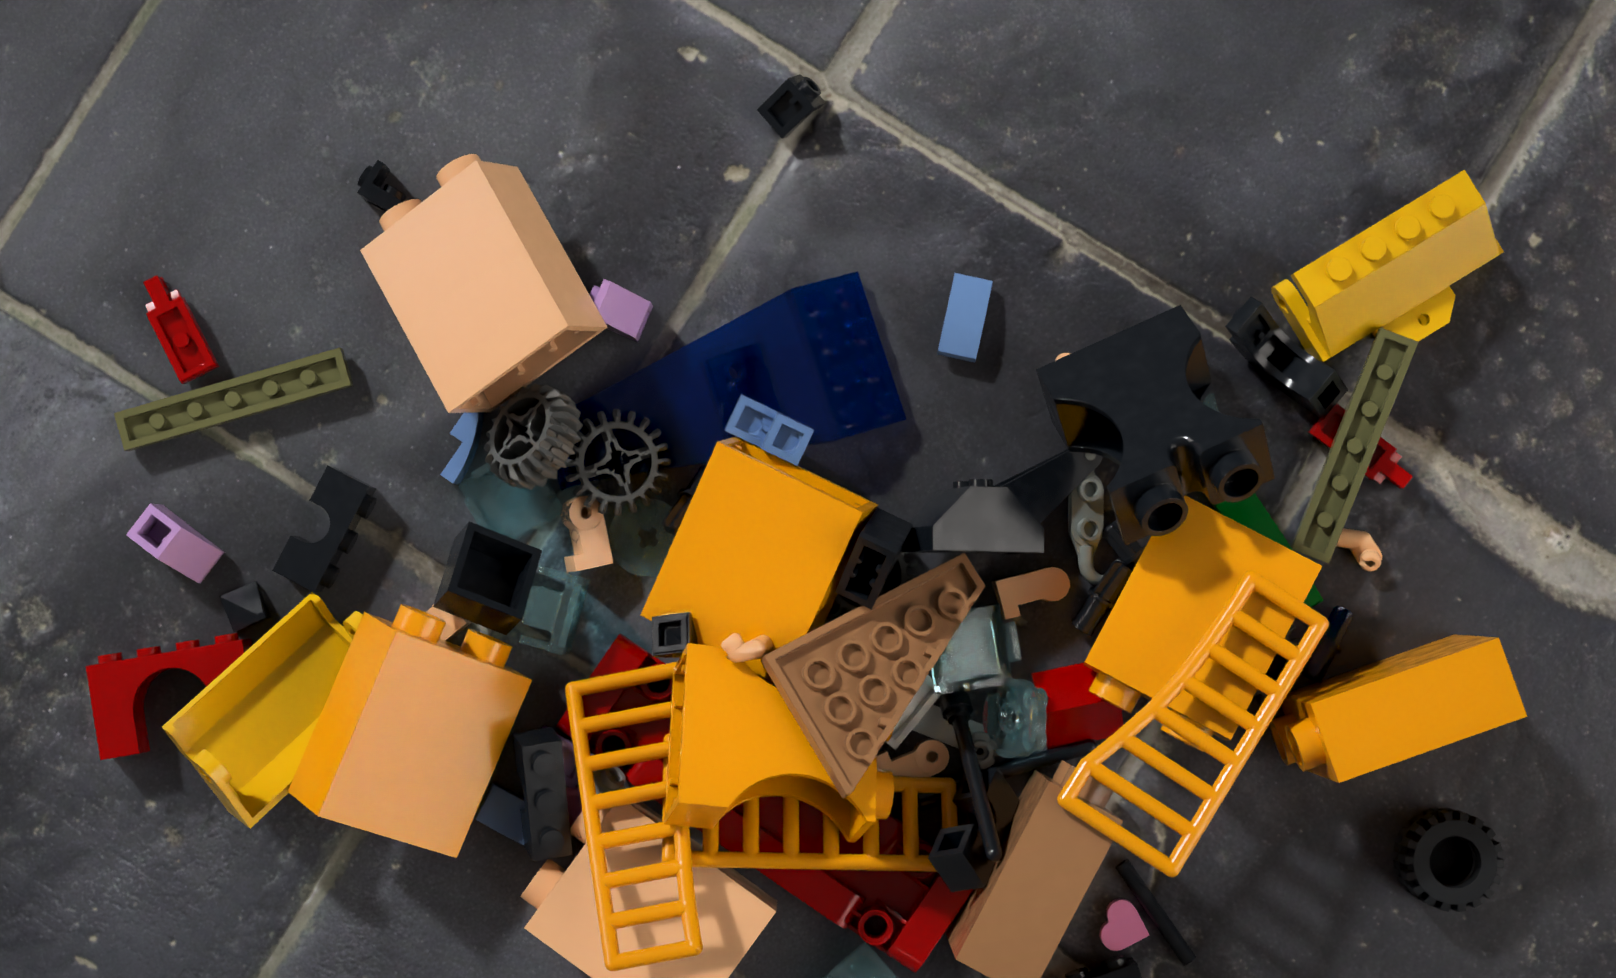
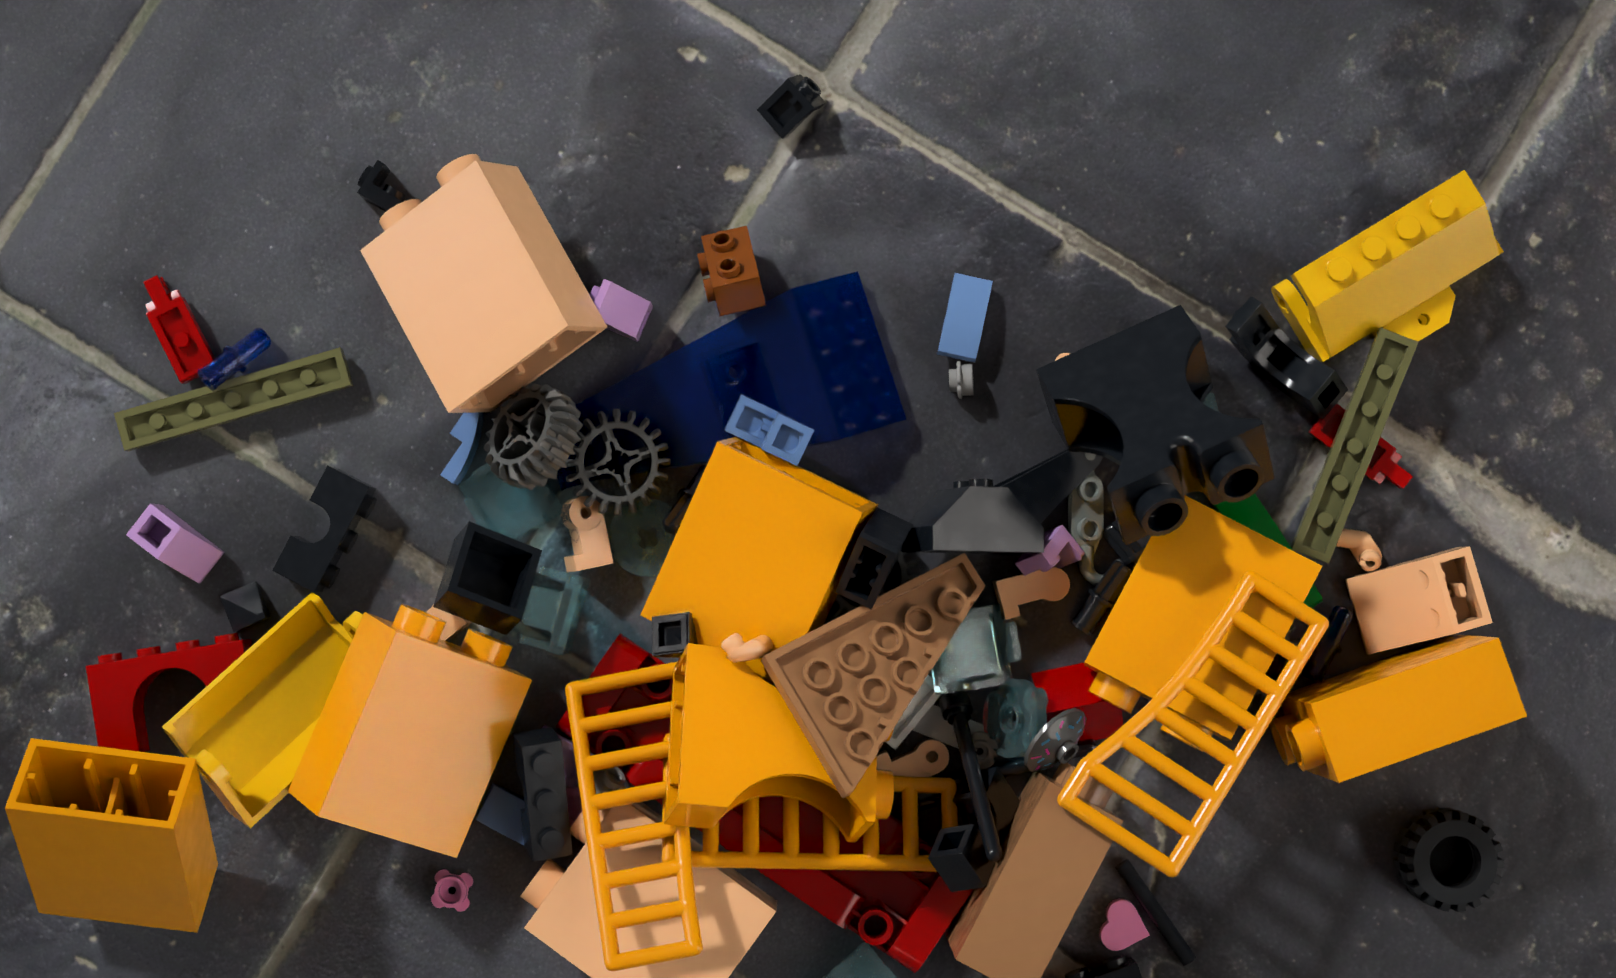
none -> light orange brick [5,738,218,933]
none -> clear blue axle [197,328,271,391]
none -> bright pink plate [431,869,474,912]
none -> dark orange brick [697,226,766,316]
none -> light grey plate [949,361,974,399]
none -> lavender bracket [1015,524,1085,576]
none -> dark grey dish [1024,708,1087,773]
none -> light nougat slope [1345,546,1493,655]

